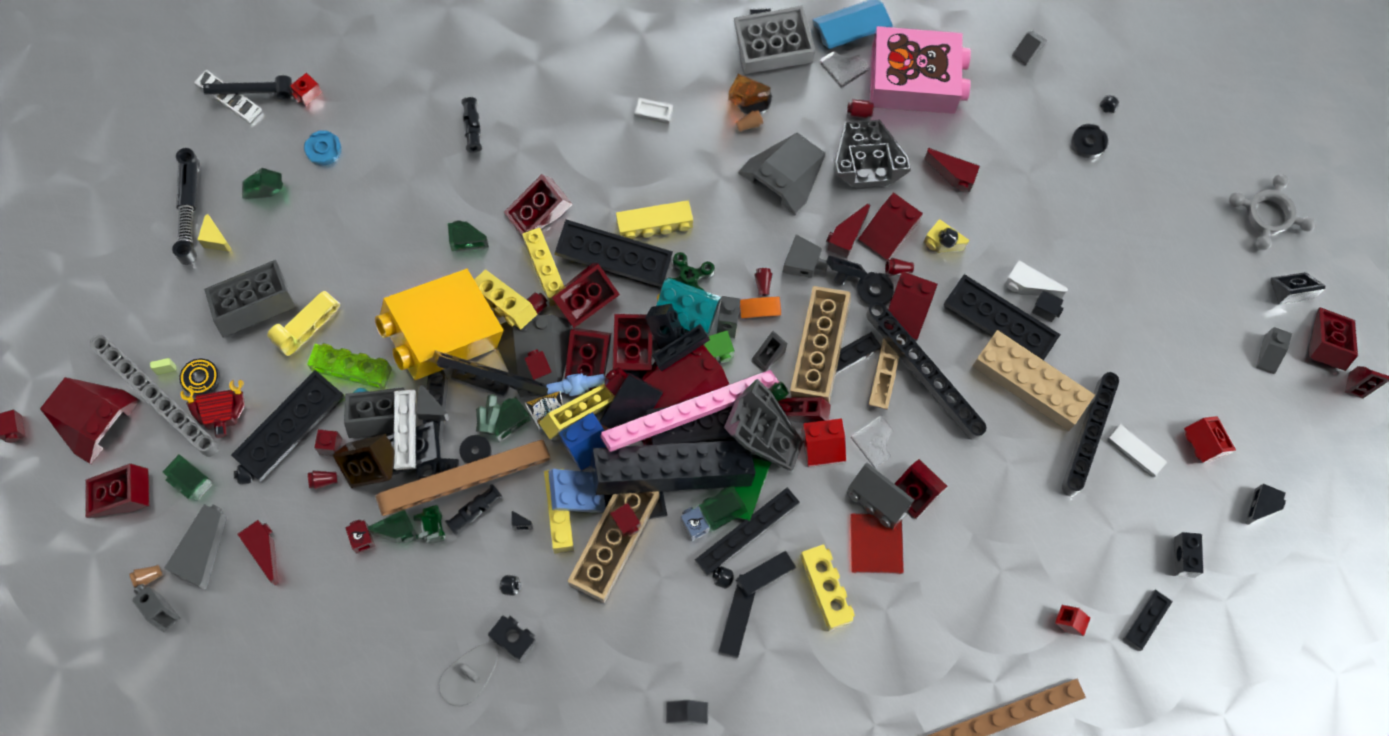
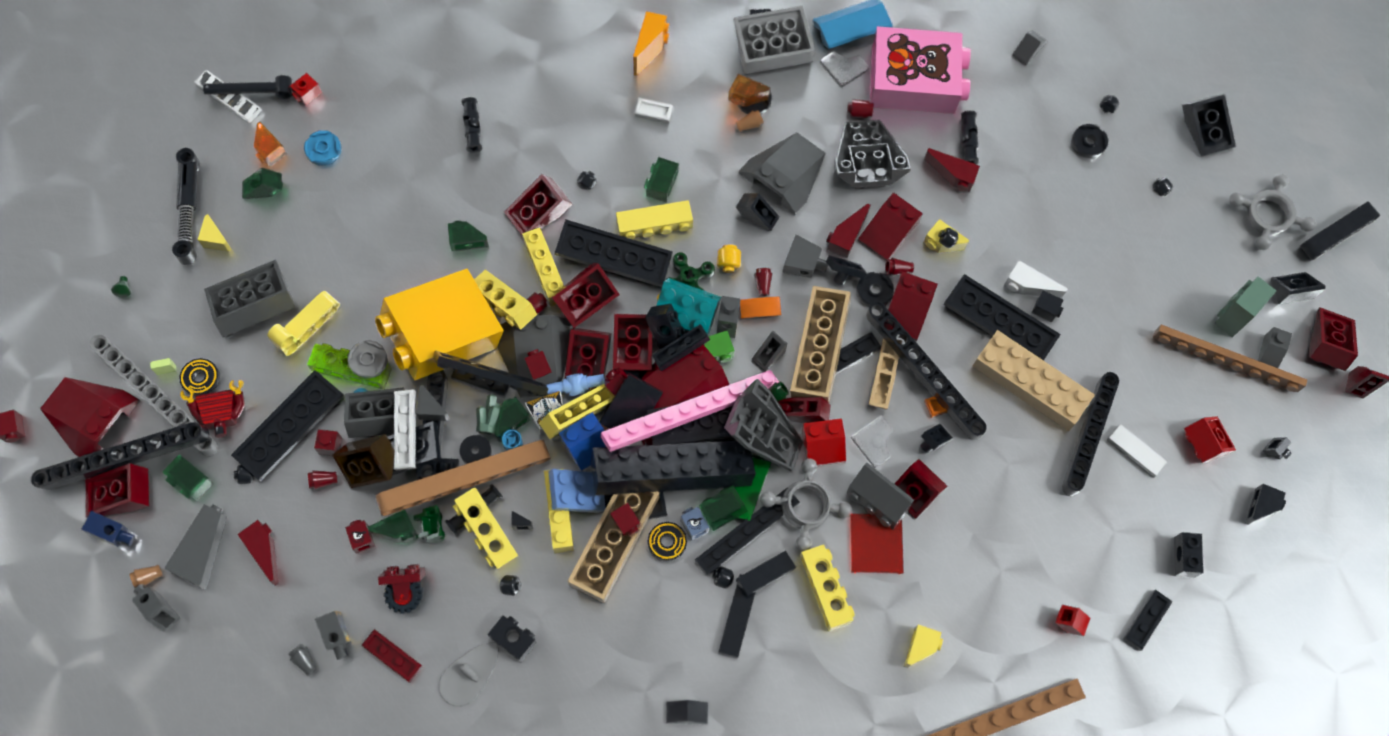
none -> black beam [31,422,209,490]
none -> dark blue torso [81,511,135,547]
none -> dark green rock [111,276,131,297]
none -> clear orange slope [254,122,287,167]
none -> dark grey cone [288,644,317,676]
none -> dark grey torso [315,611,351,660]
none -> light grey tile [348,340,388,379]
none -> dark red tile [361,629,423,683]
none -> plate [378,564,426,614]
none -> light yellow brick [453,487,518,569]
none -> dark azure wheel [502,430,523,451]
none -> black piece [577,171,597,190]
none -> light orange slope [633,11,670,76]
none -> clear green brick [644,157,679,203]
none -> tile [647,521,687,562]
none -> yellow head [717,244,741,273]
none -> black slope [735,193,780,231]
none -> light grey piece [760,458,852,551]
none -> light yellow slope [904,624,943,668]
none -> black tile [920,424,953,453]
none -> orange tile [924,396,947,418]
none -> black piece [961,110,979,165]
none -> black piece [1153,178,1173,196]
none -> medium nougat plate [1153,324,1308,392]
none -> black slope [1182,94,1236,156]
none -> sand green brick [1215,277,1277,337]
none -> black tile [1263,437,1292,459]
none -> black beam [1300,201,1381,261]

